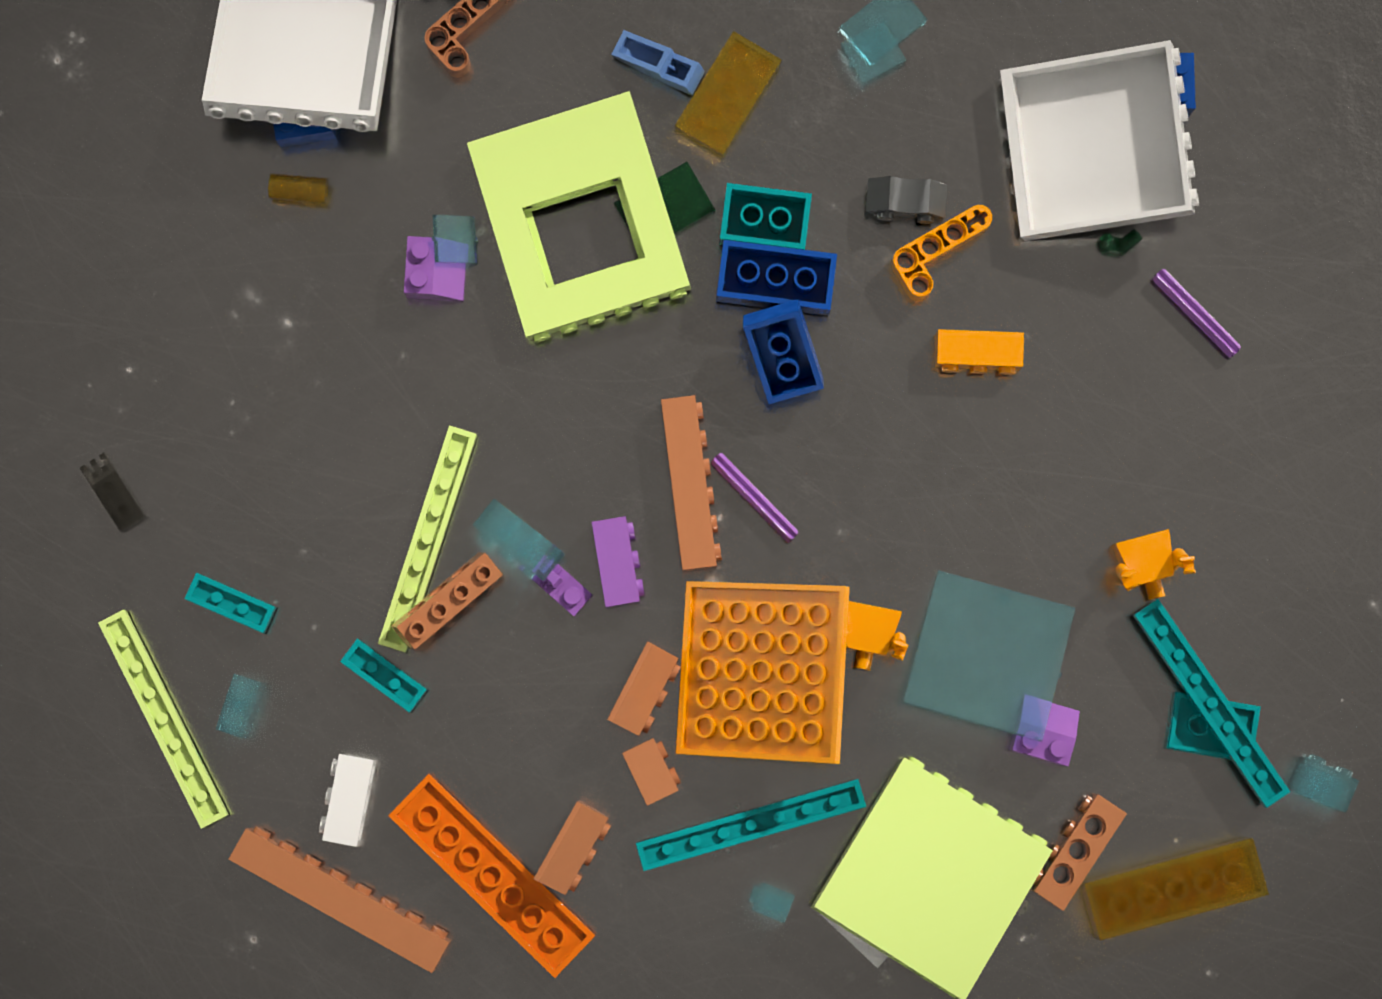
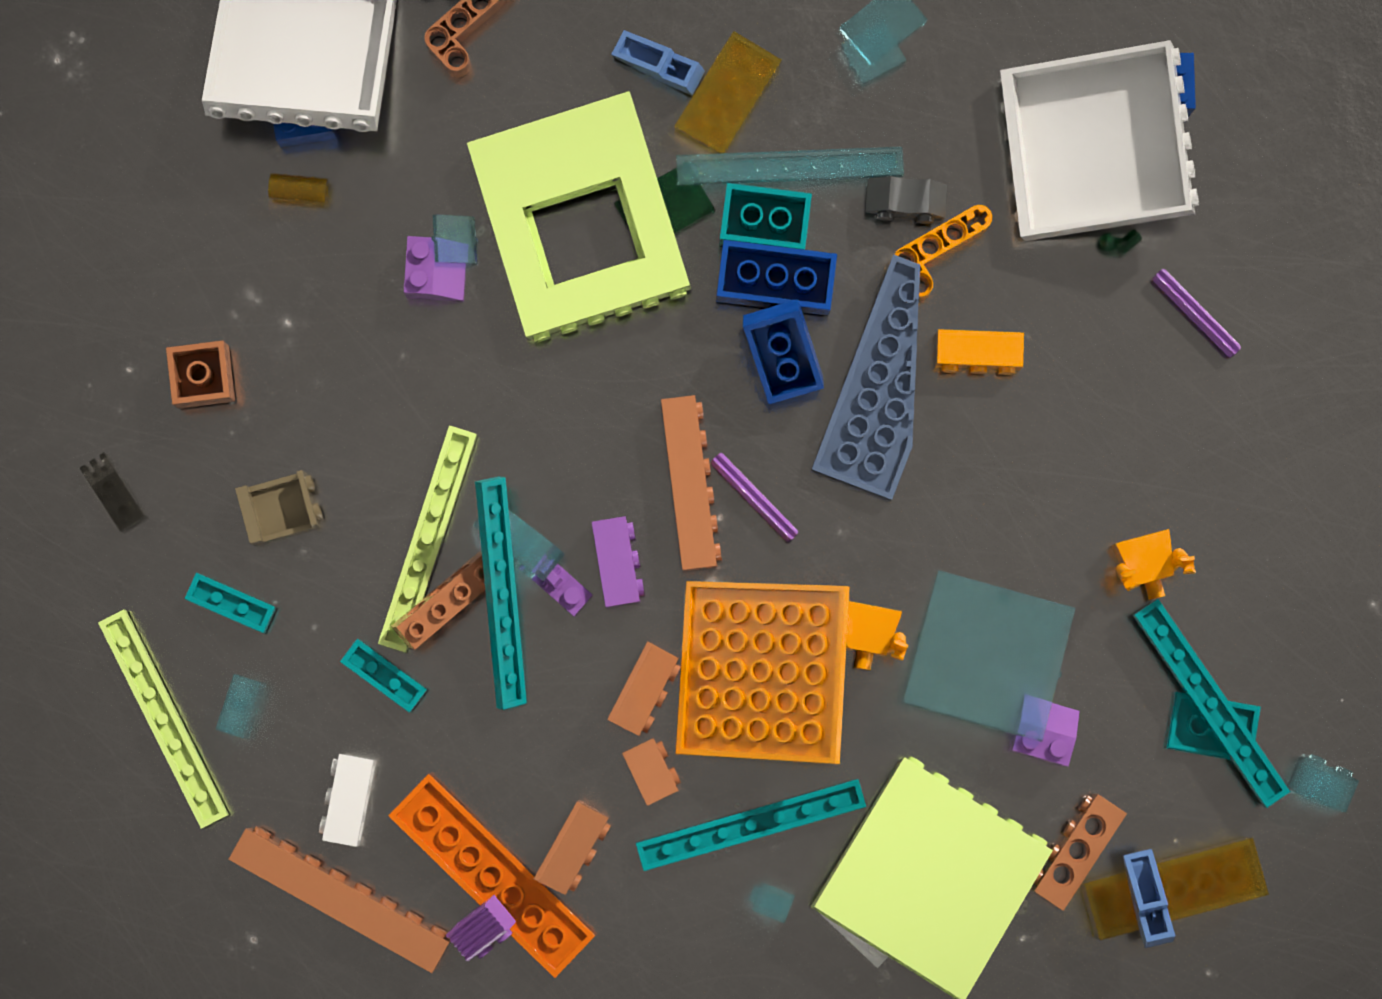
none -> nougat brick [166,340,235,409]
none -> dark tan panel [235,470,323,546]
none -> medium lavender brick [446,895,516,961]
none -> teal plate [475,476,527,710]
none -> clear light blue plate [676,147,904,186]
none -> sand blue wing [812,254,920,500]
none -> medium blue slope [1123,849,1175,948]

